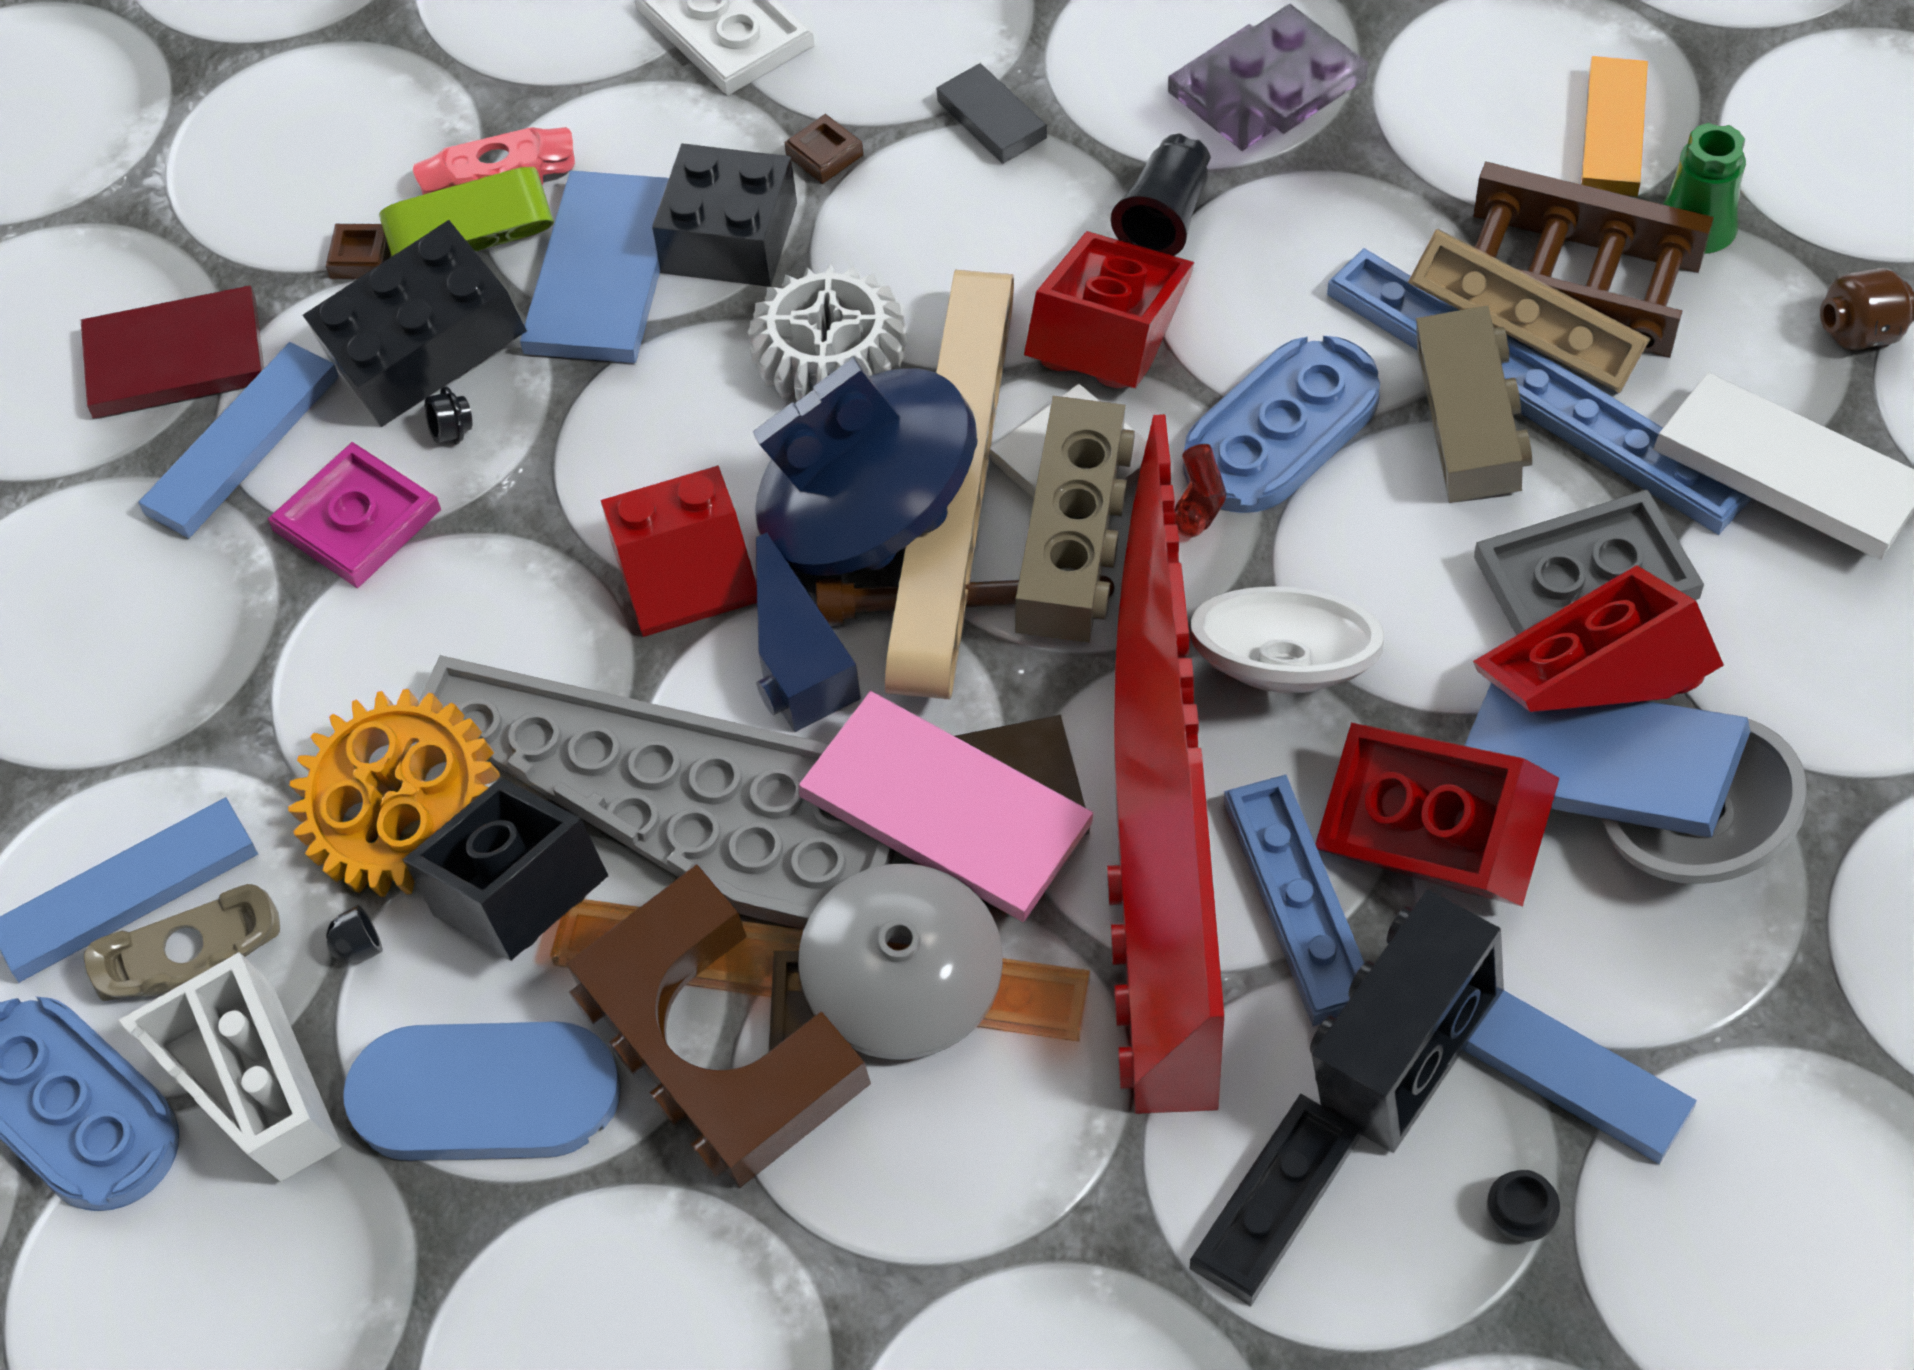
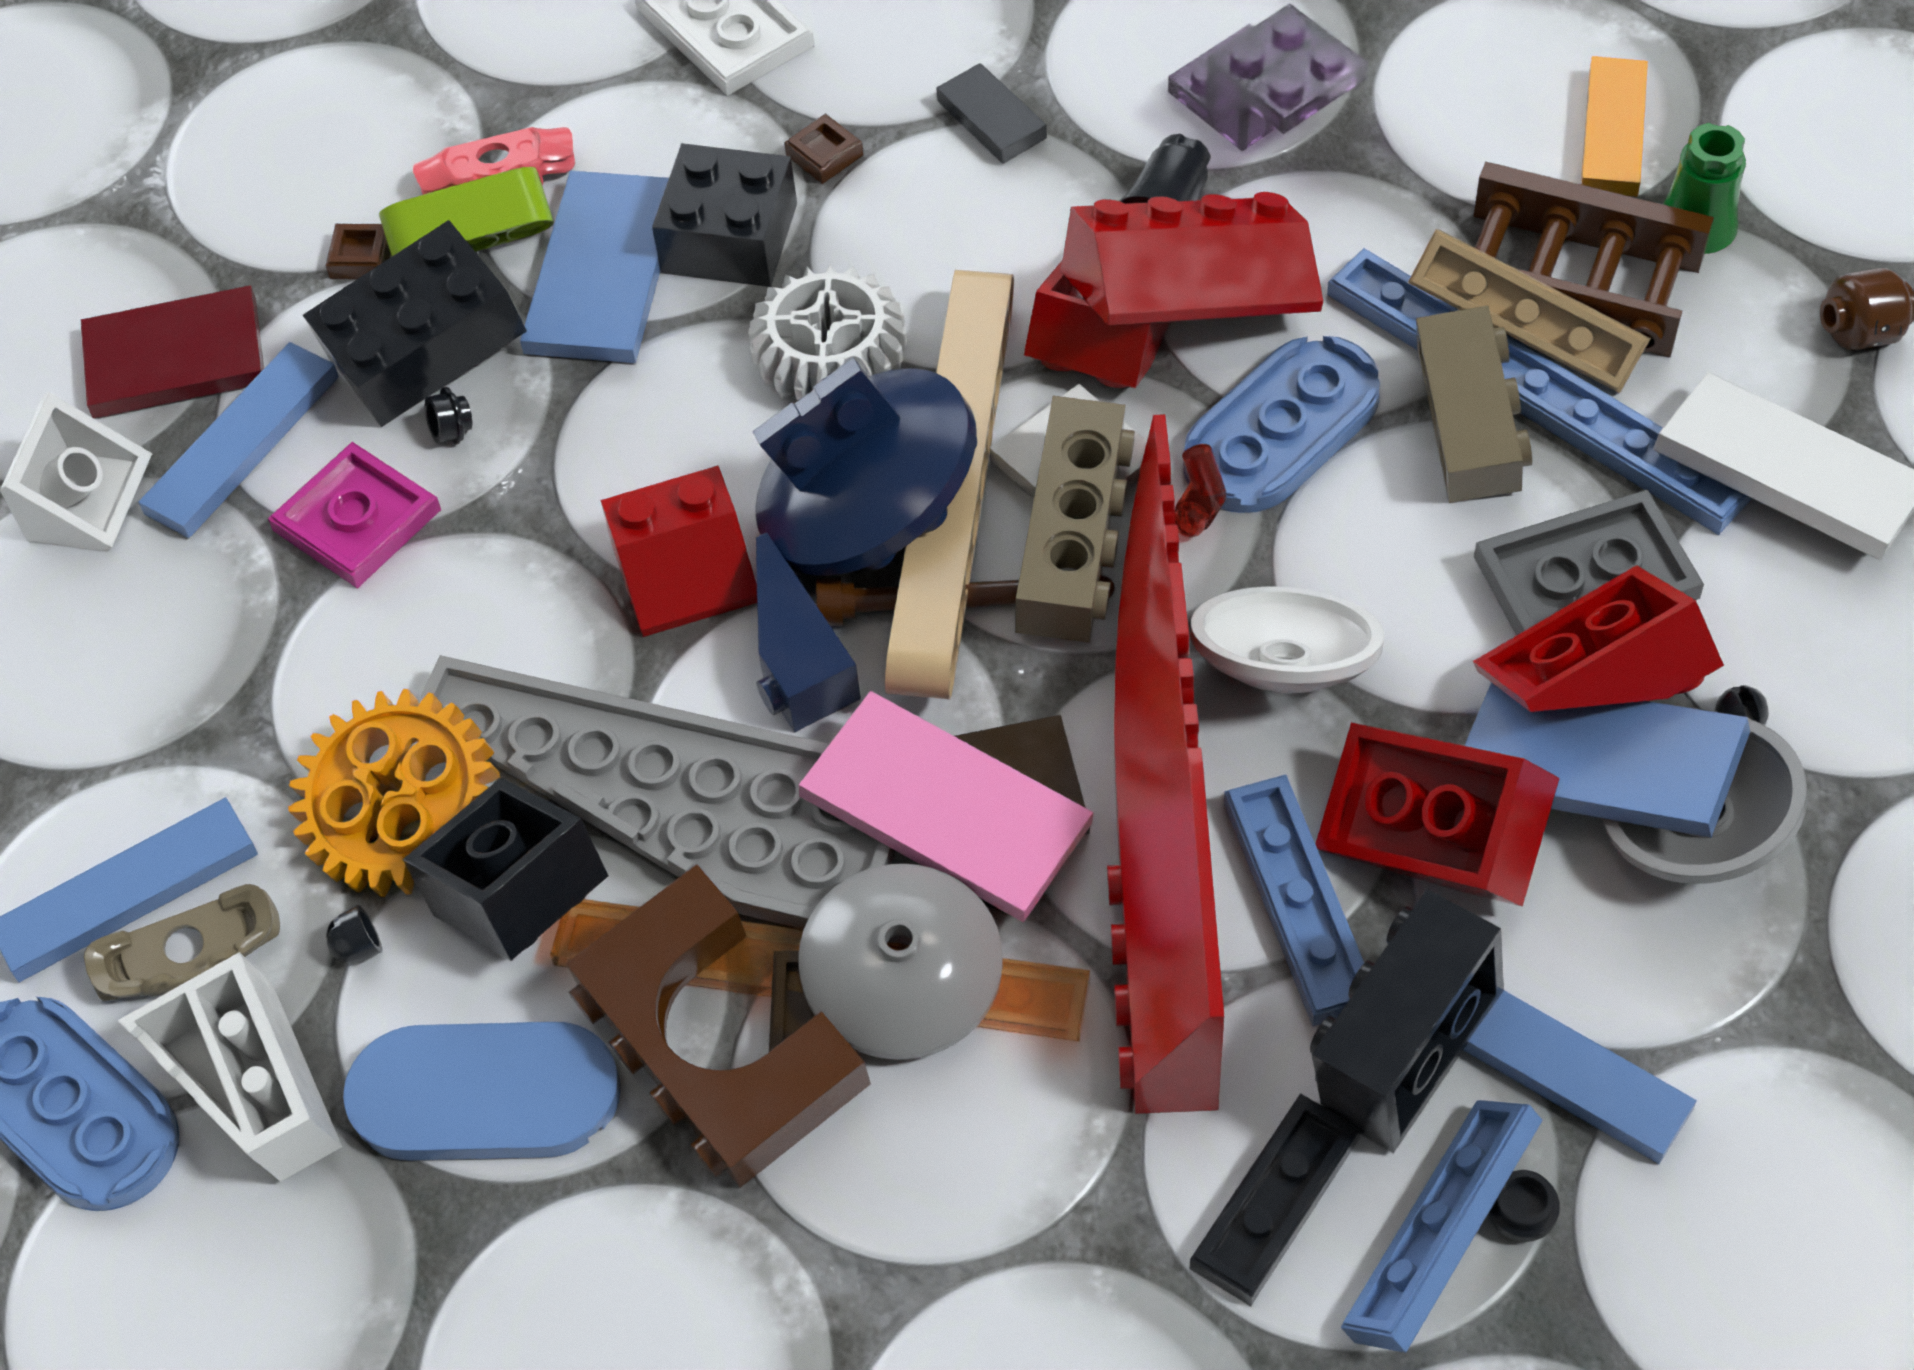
none -> white slope [0,391,152,552]
none -> red slope [1061,192,1324,325]
none -> medium blue tile [1341,1100,1543,1353]
none -> black hinge [1714,685,1769,725]

